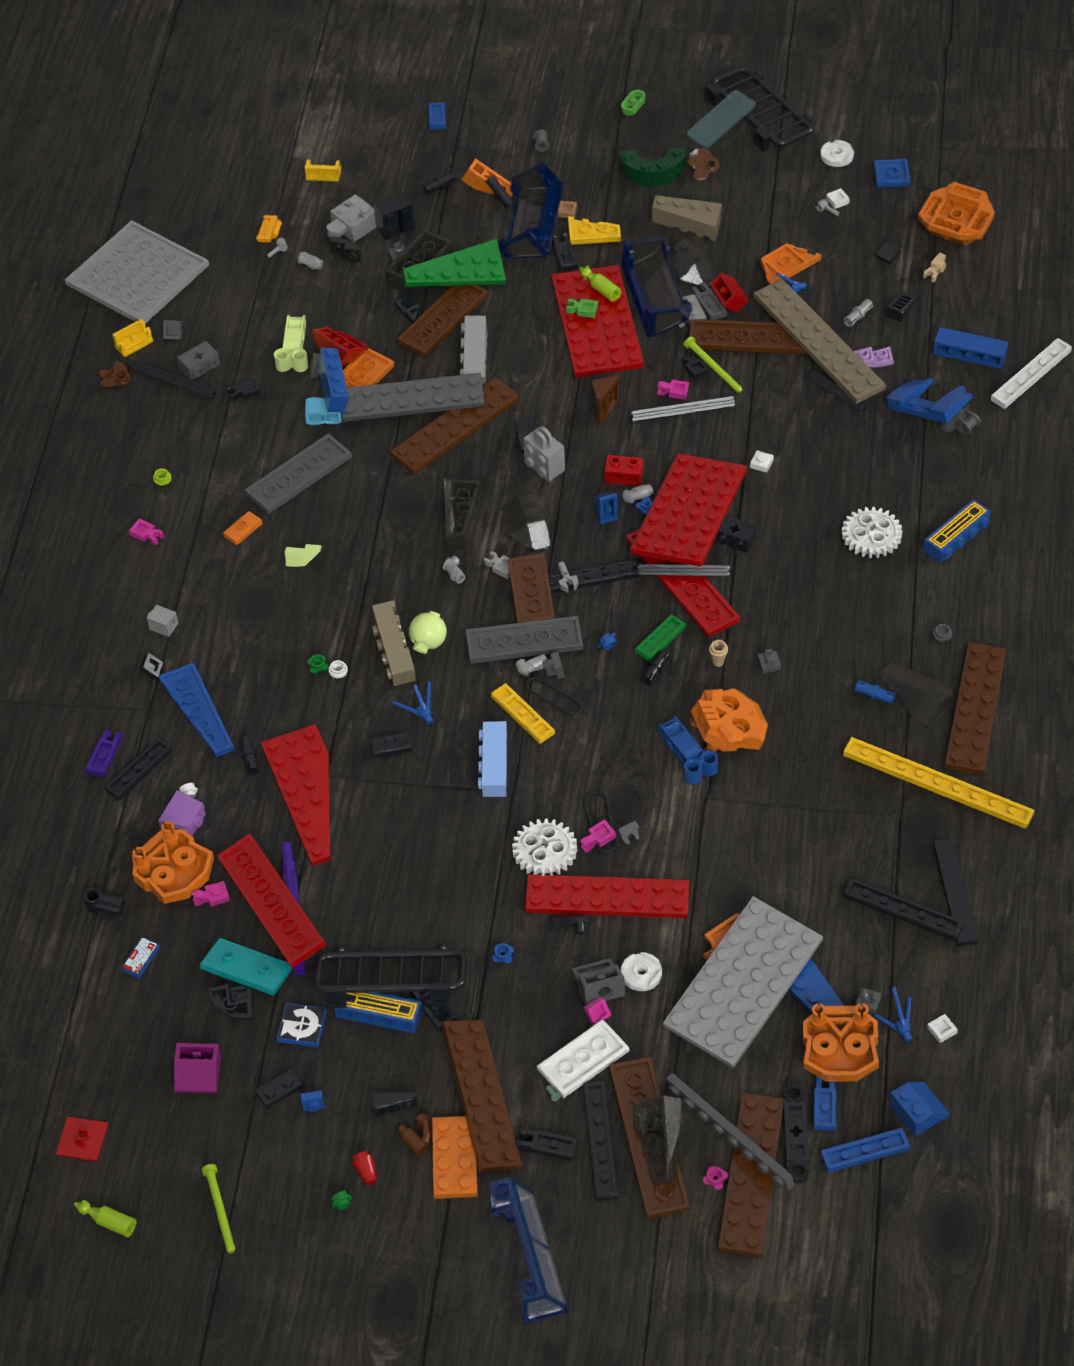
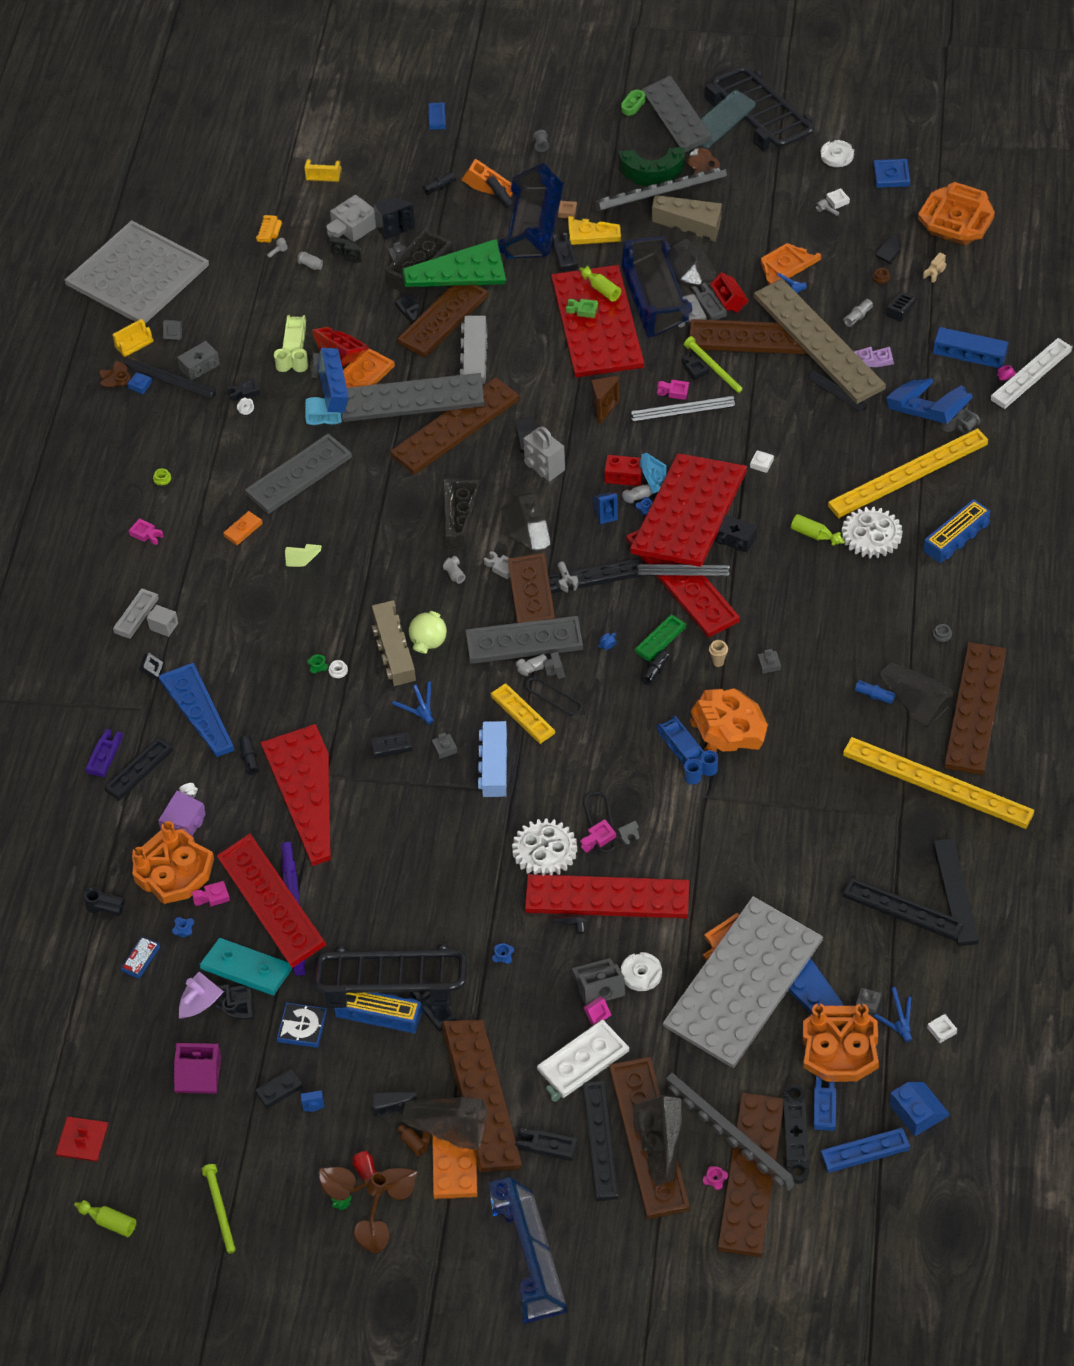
none -> light grey plate [113,588,159,639]
none -> blue plate [127,372,152,394]
none -> blue plate [172,917,194,937]
none -> lavender shield [179,972,223,1018]
none -> white plate [237,398,254,415]
none -> reddish brown plant [319,1167,417,1253]
none -> clear smoke wedge [401,1097,488,1150]
none -> dark grey tile [432,733,457,759]
none -> dark grey plate [592,168,727,212]
none -> dark azure plate [640,453,667,493]
none -> dark grey plate [642,75,712,152]
none -> lime wheel [791,514,845,546]
none -> yellow plate [828,428,988,518]
none -> reddish brown plate [873,268,890,284]
none -> dark pink plate [997,365,1016,381]

